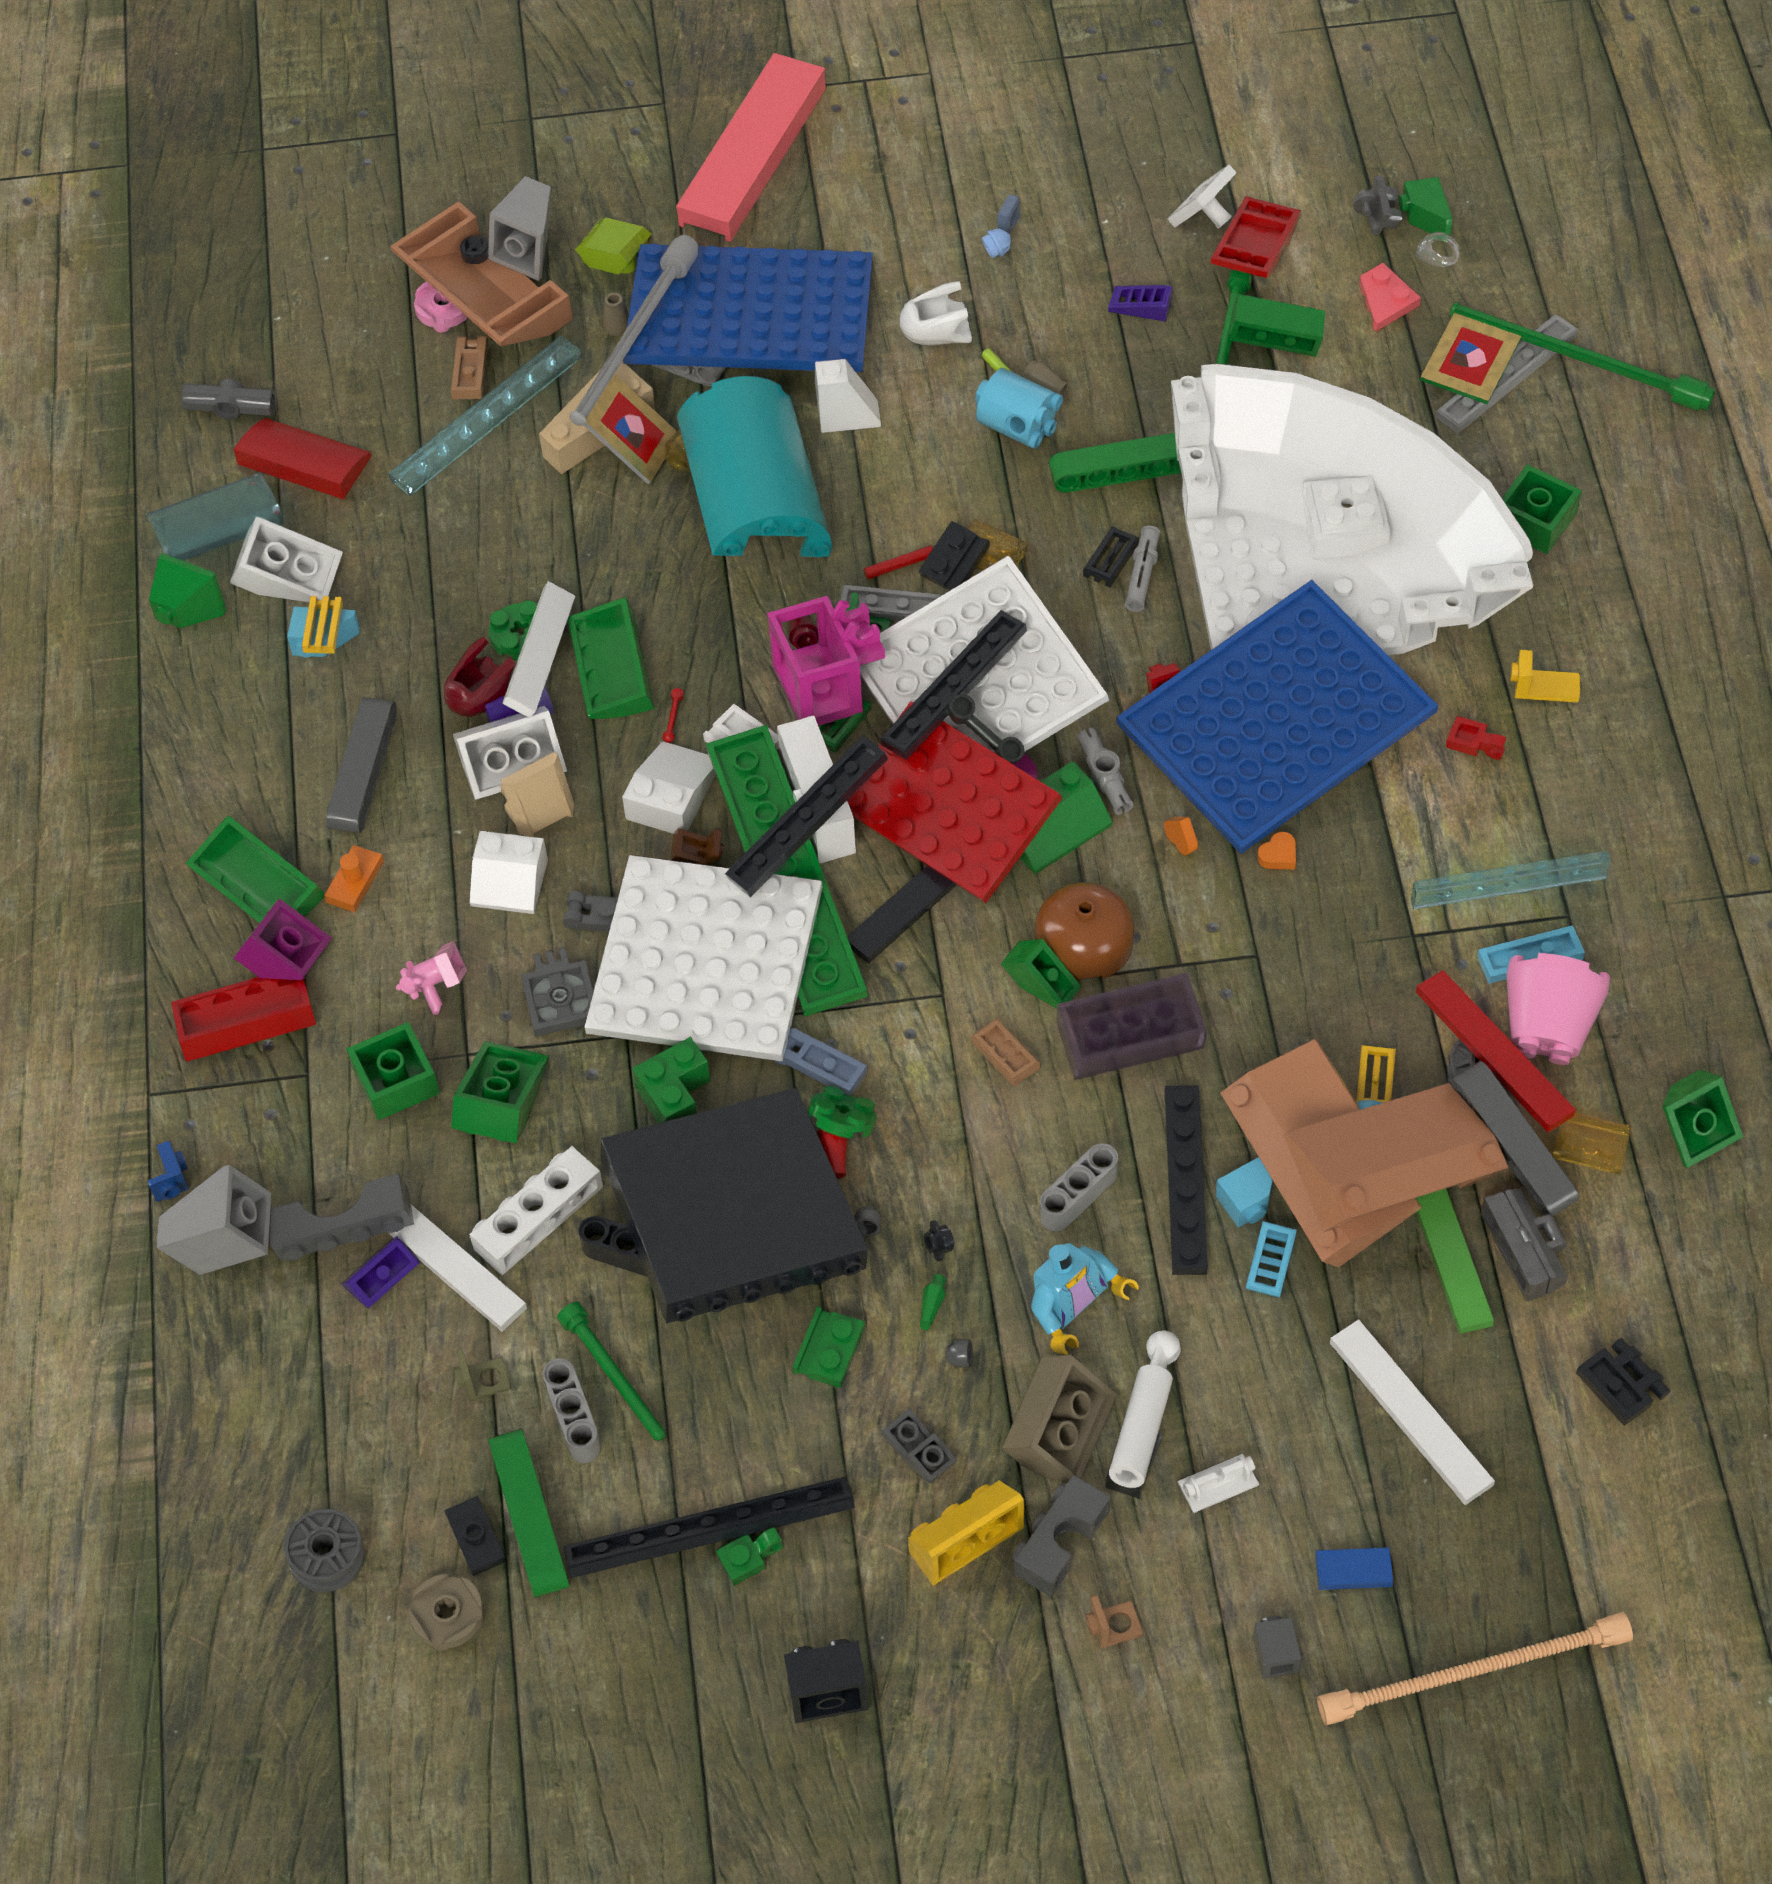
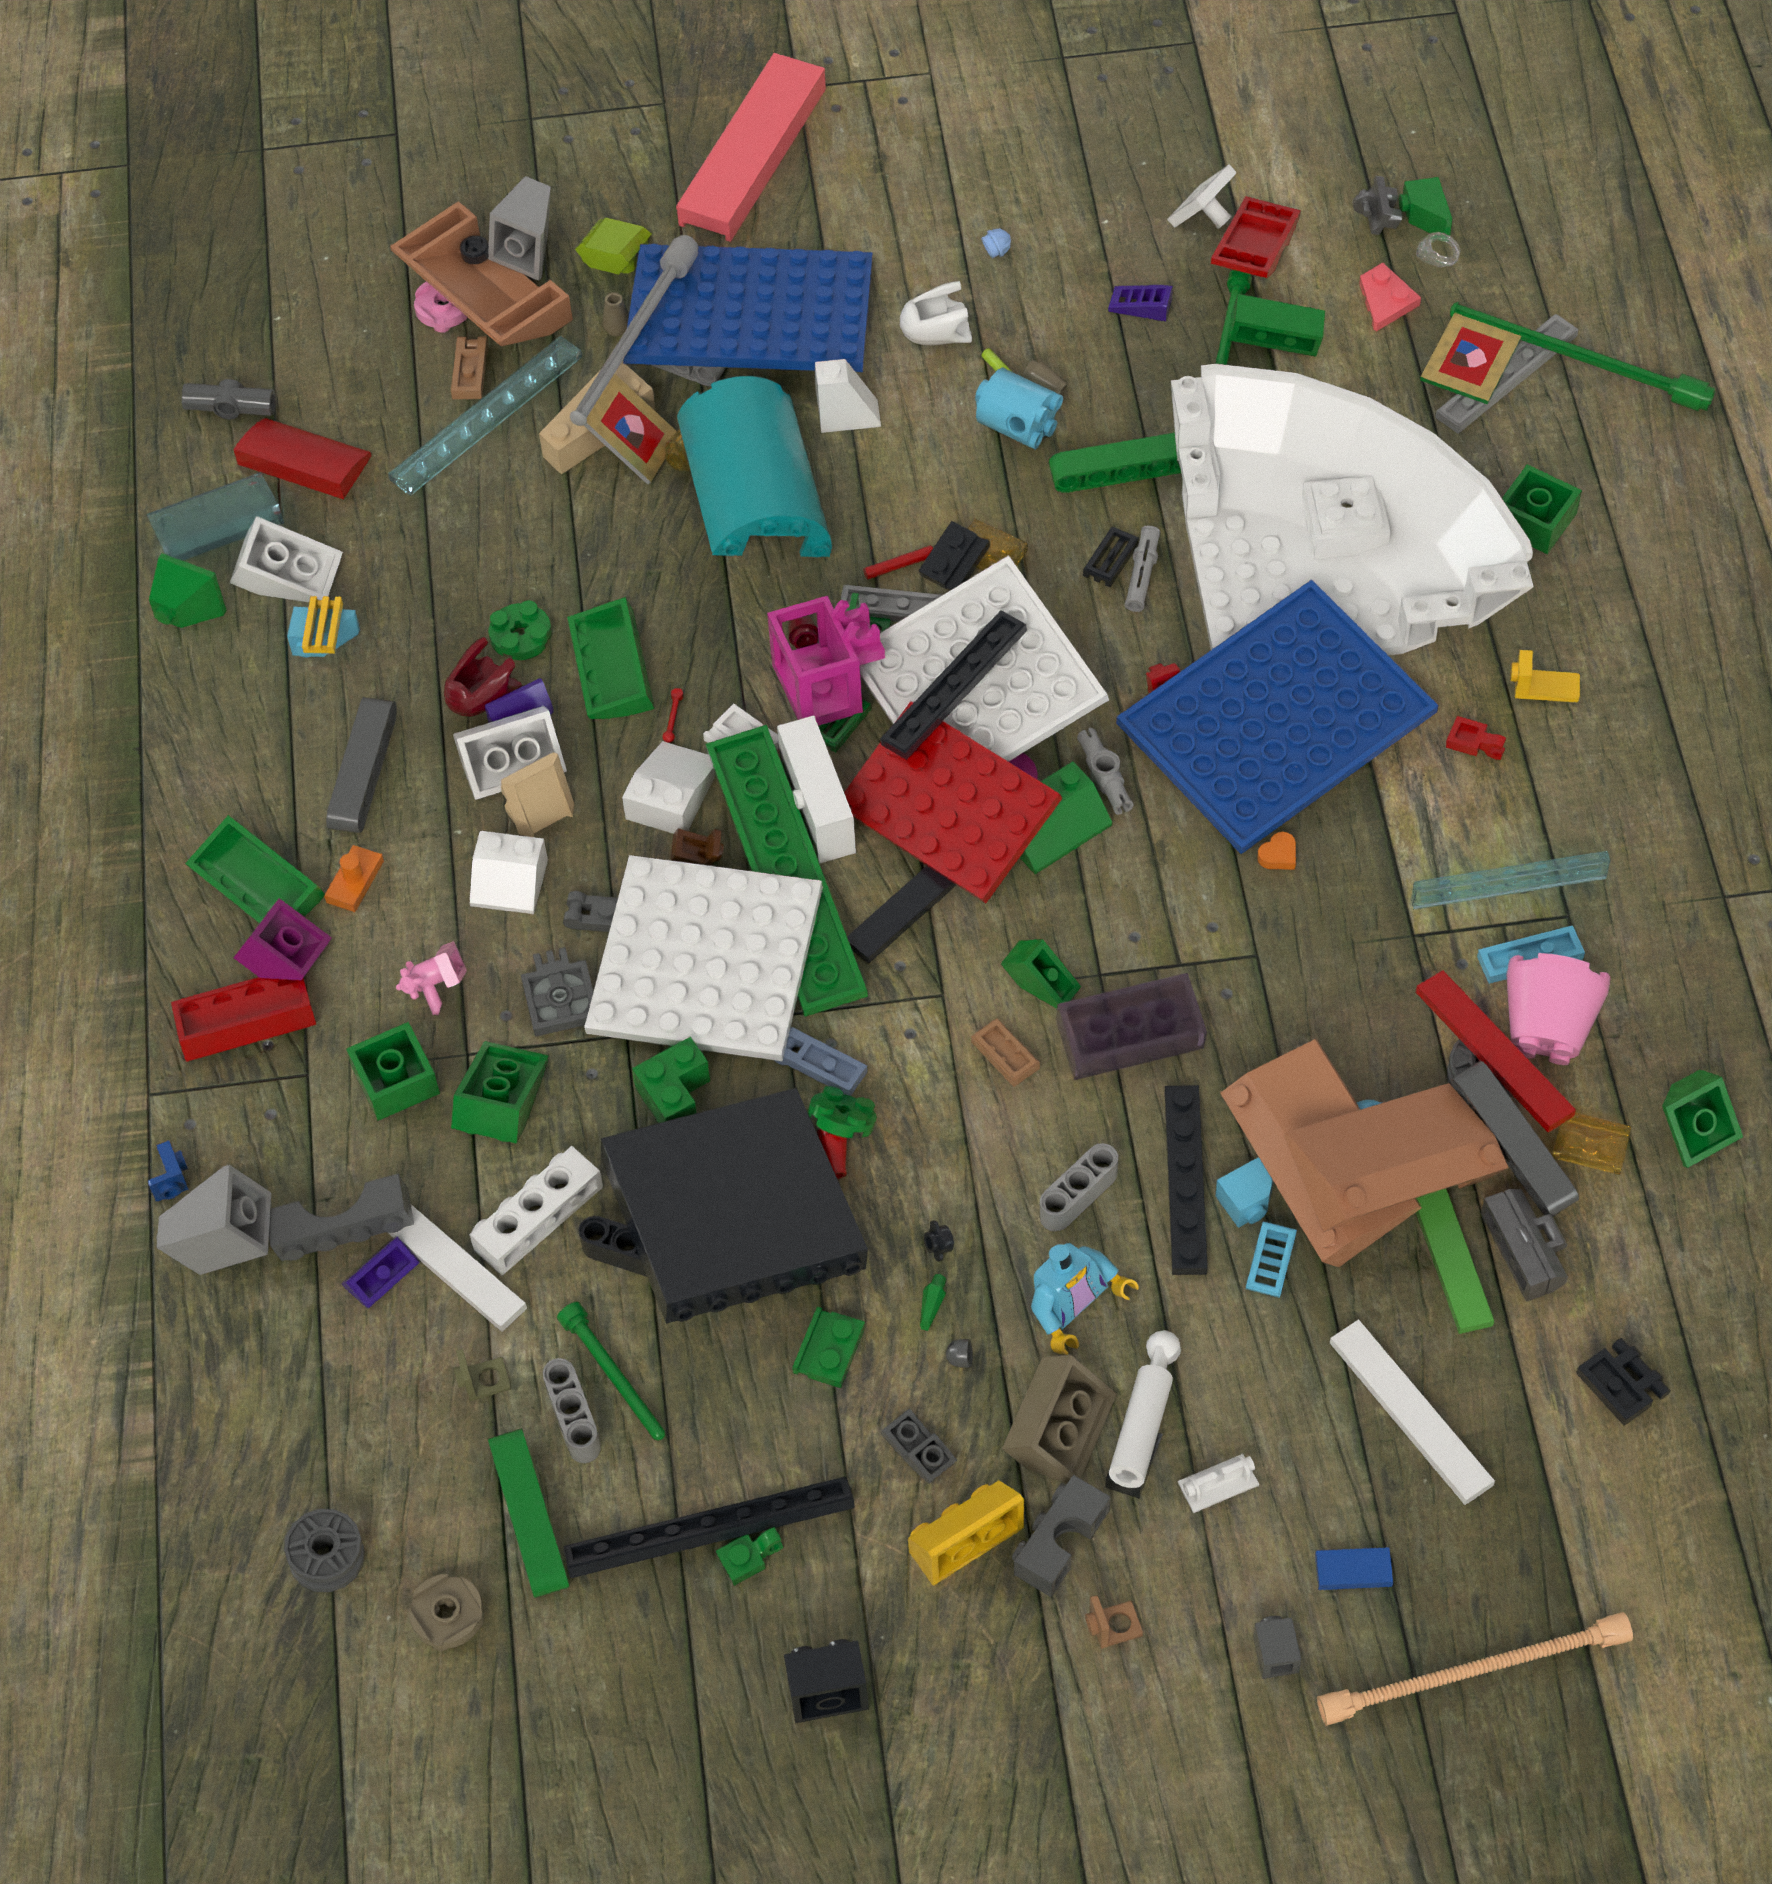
black plate [444,1496,506,1576] -> none
white tile [503,581,575,718] -> none
black plate [725,735,888,898] -> none
dark grey hinge [854,1206,881,1236] -> none
pearl dark grey bar [948,694,1024,764] -> none
sand blue tile [997,194,1020,234] -> none
dark orange cylinder [1035,882,1134,982] -> none
orange tile [1164,816,1198,856] -> none
yellow tile [1356,1045,1396,1103] -> none

